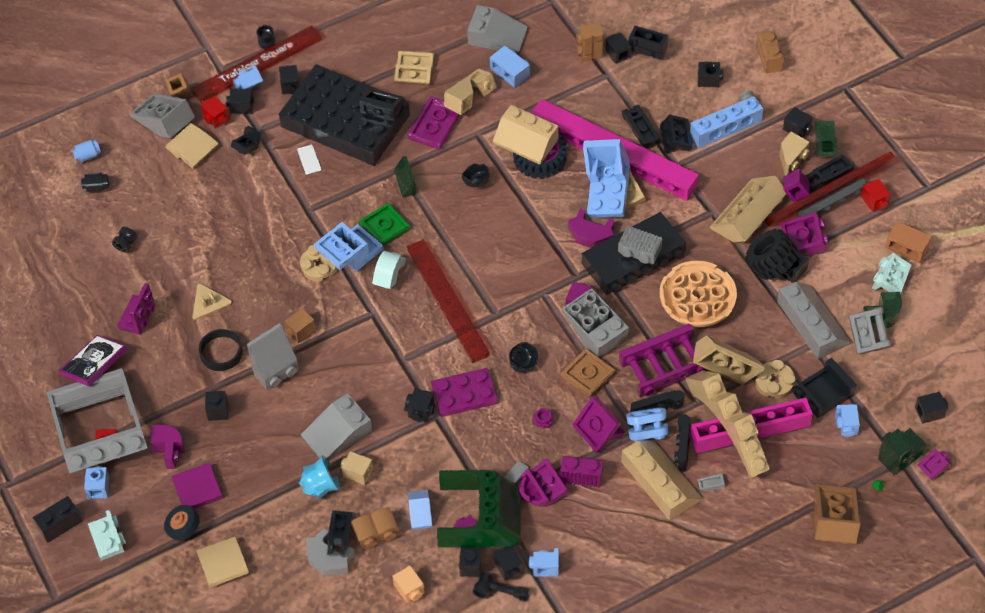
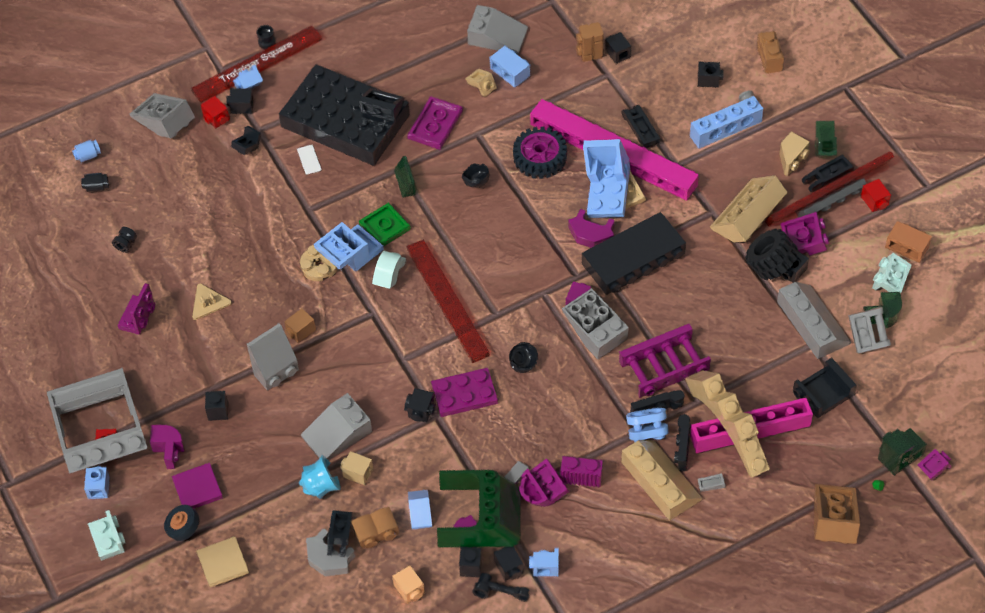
black brick [33,496,83,543] -> none
tile [59,335,127,387] -> none
medium nougat brick [165,73,193,99] -> none
tan slope [165,123,218,169] -> none
black tyre [199,329,242,371] -> none
black brick [279,65,299,95] -> none
tan slope [394,51,434,84] -> none
tan slope [444,77,473,115] -> none
tan slope [493,105,559,165] -> none
magenta plate [534,408,553,428] -> none
medium nougat tile [560,348,616,398] -> none
magenta bracket [572,396,625,453] -> none
light grey brick [618,226,663,264] -> none
black brick [629,26,668,60] -> none
light nougat brick [659,261,737,327] -> none
black bracket [660,114,693,153] -> none
tan slope [693,335,765,385] -> none
tan plate [755,360,795,399] -> none
black brick [783,107,813,138] -> none
magenta brick [783,169,809,202] -> none
light blue brick [835,404,860,437] -> none
black brick [915,391,948,424] -> none

